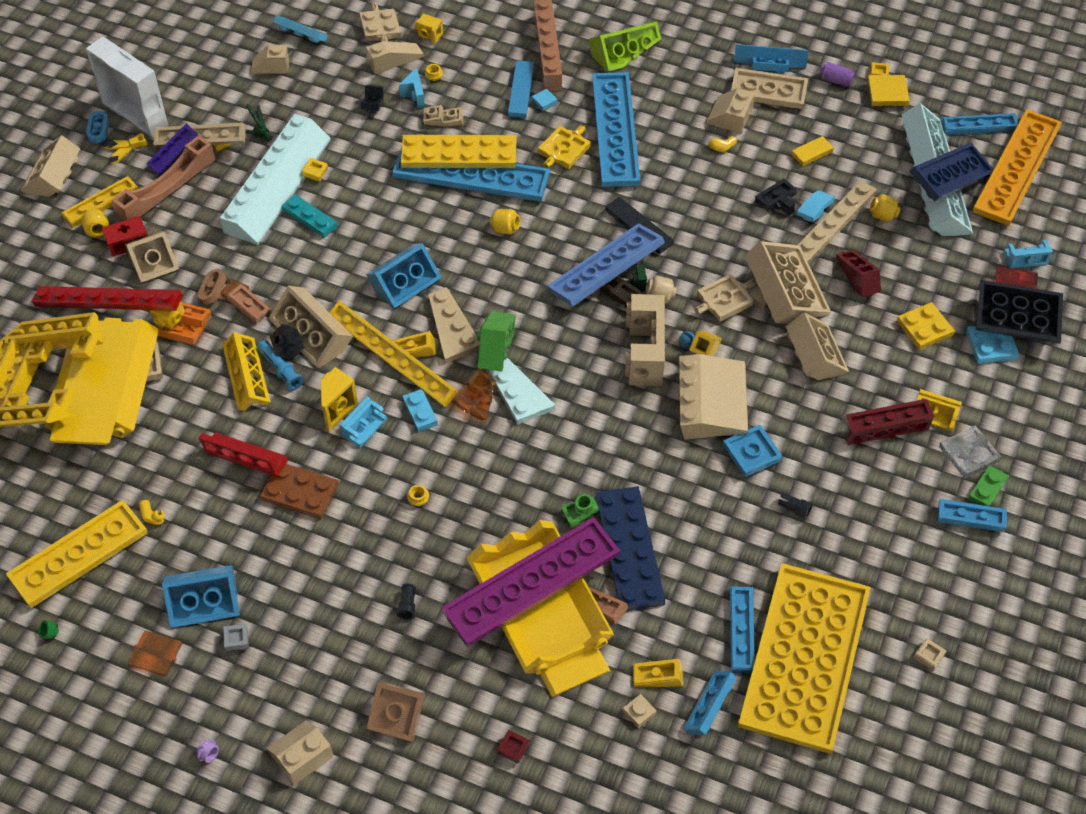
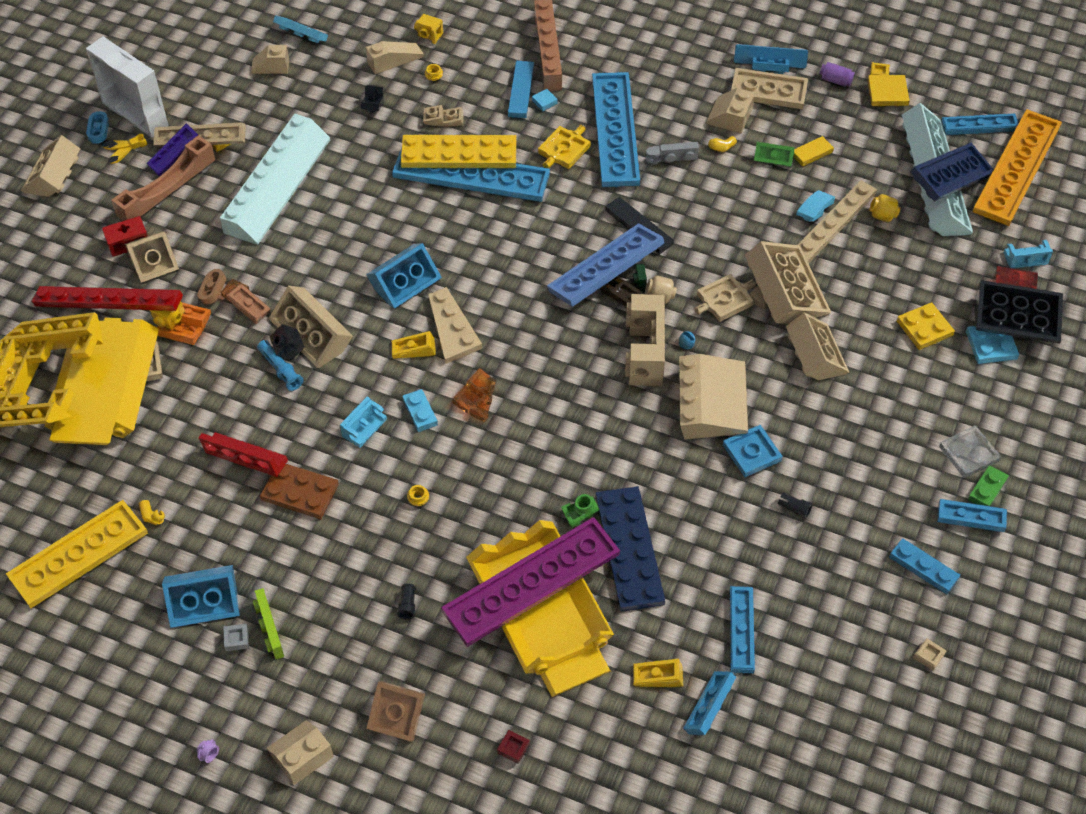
green hinge [39,620,59,639] -> none
yellow tile [61,176,138,229] -> none
yellow head [81,209,109,238] -> none
clear orange piece [128,631,182,677] -> none
yellow fence [223,332,270,411] -> none
dark green plant [245,104,273,141] -> none
teal plate [282,194,338,238] -> none
yellow plate [302,158,328,182] -> none
yellow slope [321,367,358,432] -> none
yellow tile [329,300,458,408] -> none
tan plate [359,3,401,42] -> none
medium azure slope [399,69,425,109] -> none
bright green wedge [477,311,516,372] -> none
light aqua wing [486,358,556,425] -> none
yellow head [490,209,520,235] -> none
lime wedge [588,22,661,72] -> none
nougat plate [589,587,628,625] -> none
tan plate [623,694,657,729] -> none
yellow brick [689,330,722,356] -> none
yellow plate [738,563,871,754] -> none
black hinge [755,179,797,215] -> none
dark red slope [836,250,881,297] -> none
dark red fence [844,399,934,445] -> none
yellow hinge [917,389,962,432] -> none
none -> lime plate [253,588,284,660]
none -> light grey hinge [645,142,699,165]
none -> bright green plate [754,142,795,166]
none -> dark azure plate [889,538,960,594]

